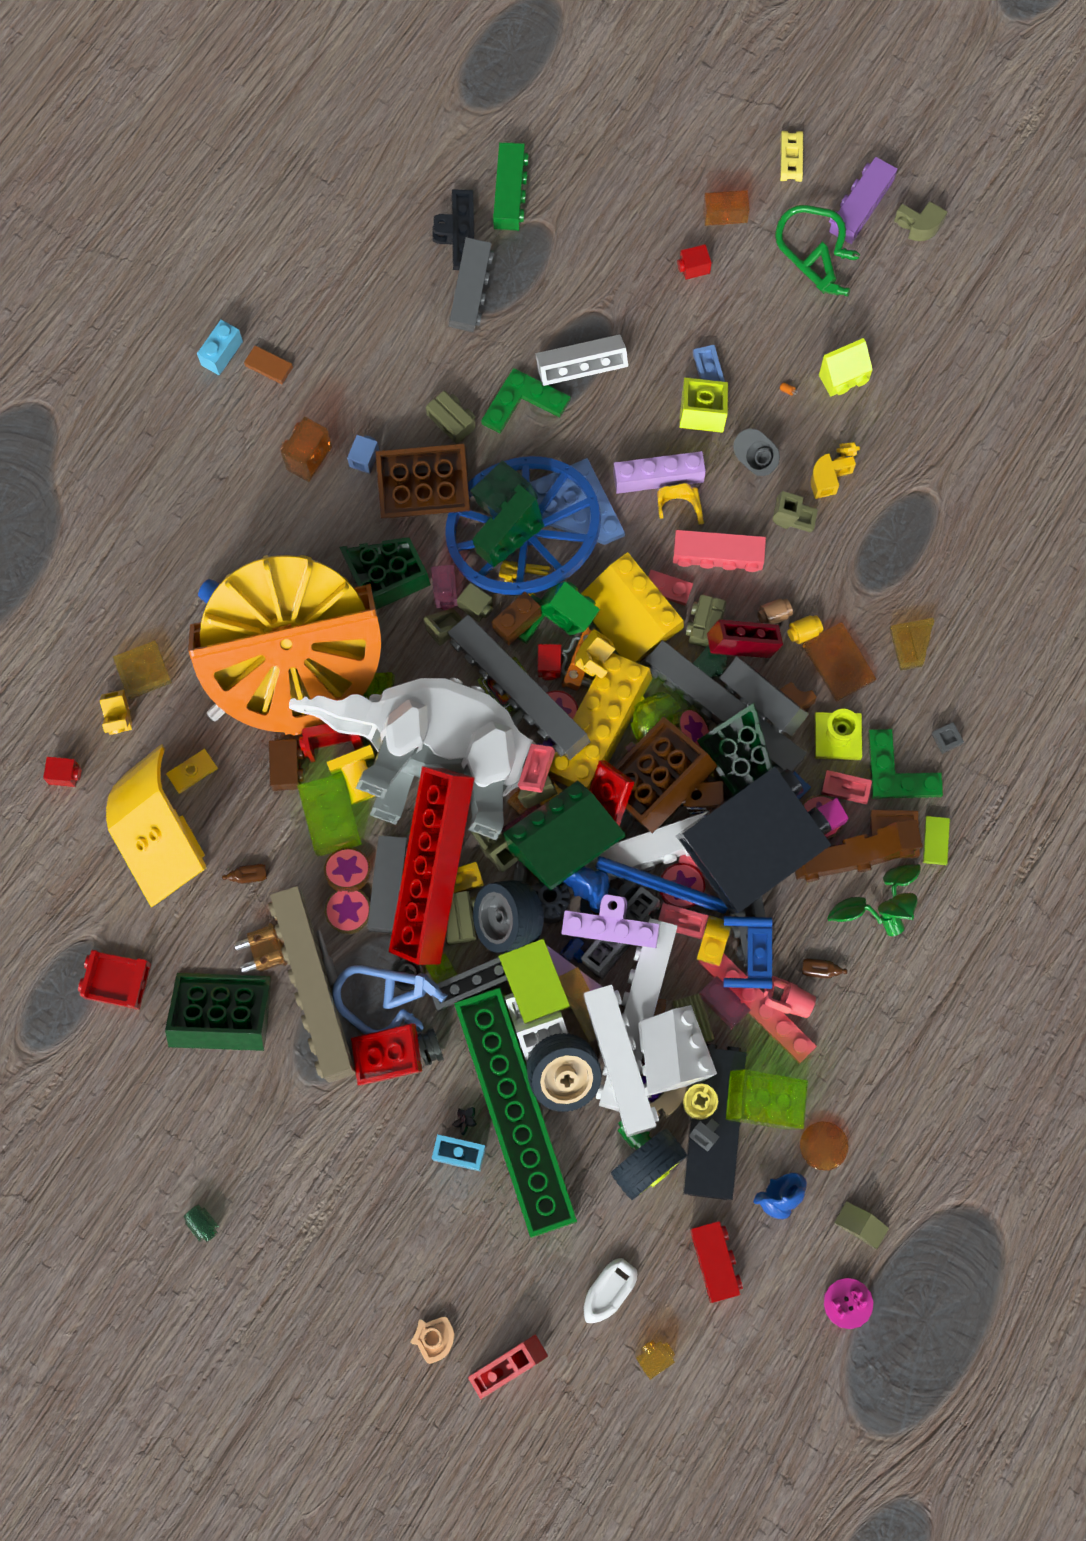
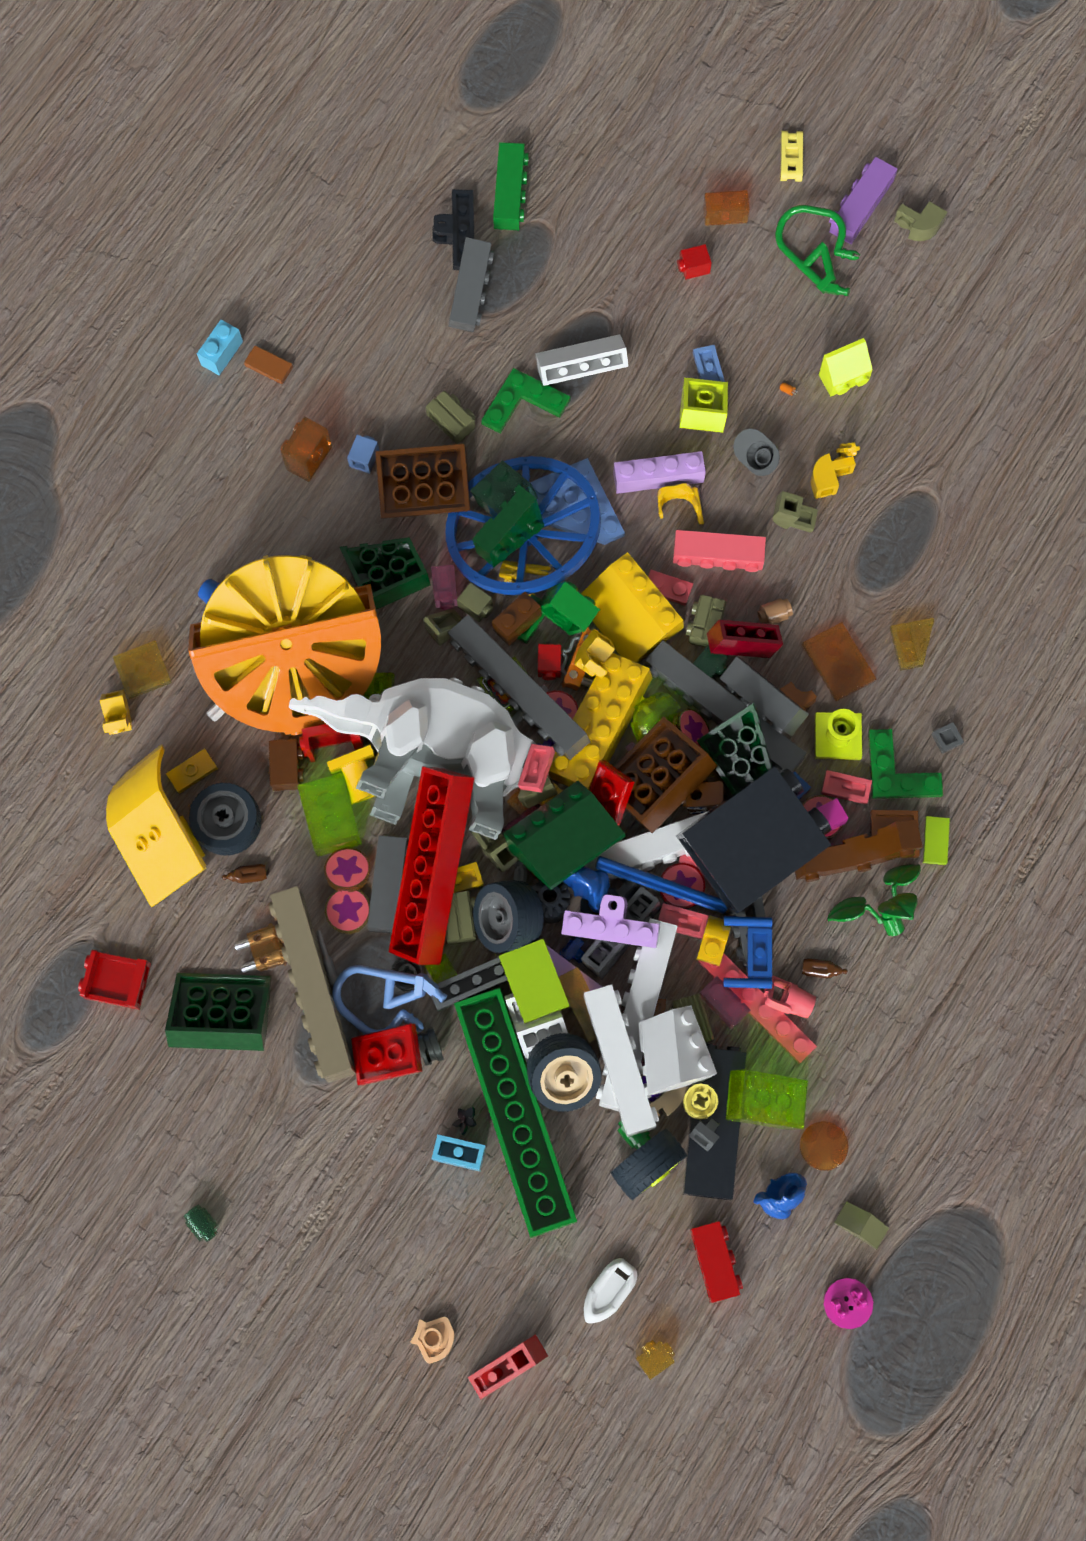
red brick [43,757,81,787] -> none
yellow brick [787,615,823,644] -> none
none -> wheel [189,783,261,856]

